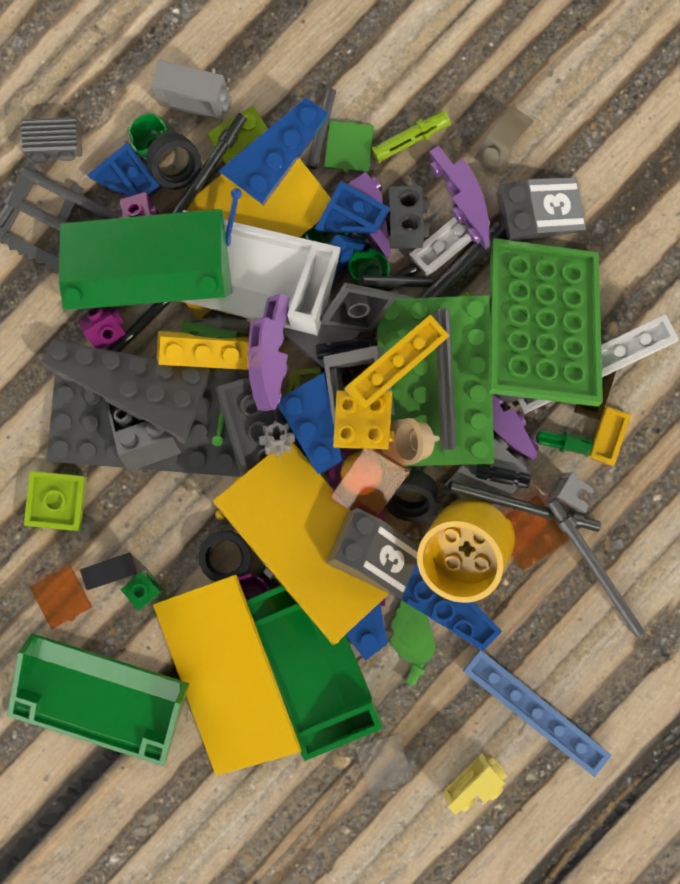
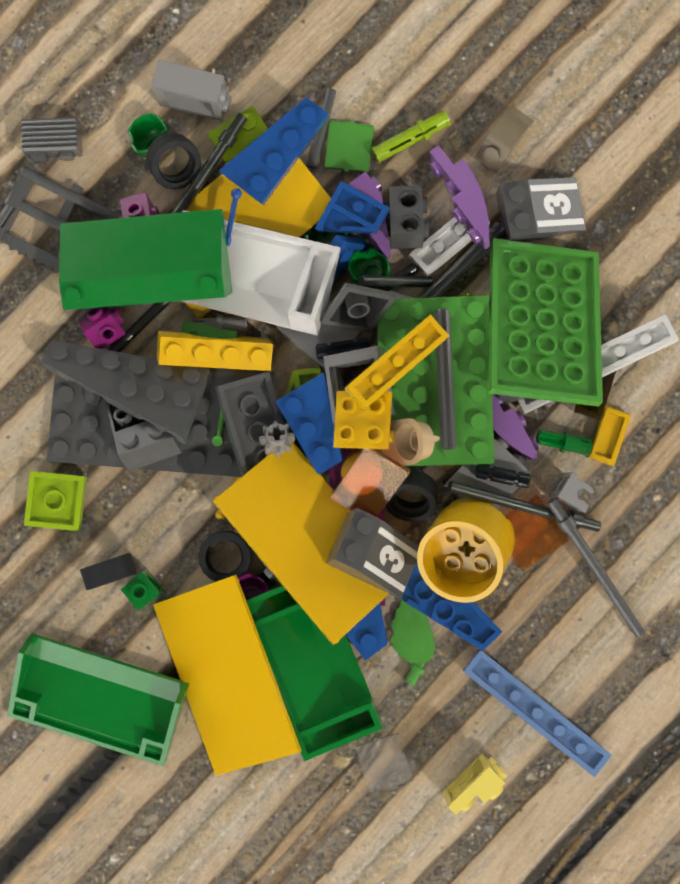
clear orange piece [30,565,93,629] -> none
blue wing [87,142,162,198] -> none
medium lavender slope [248,294,290,411] -> none

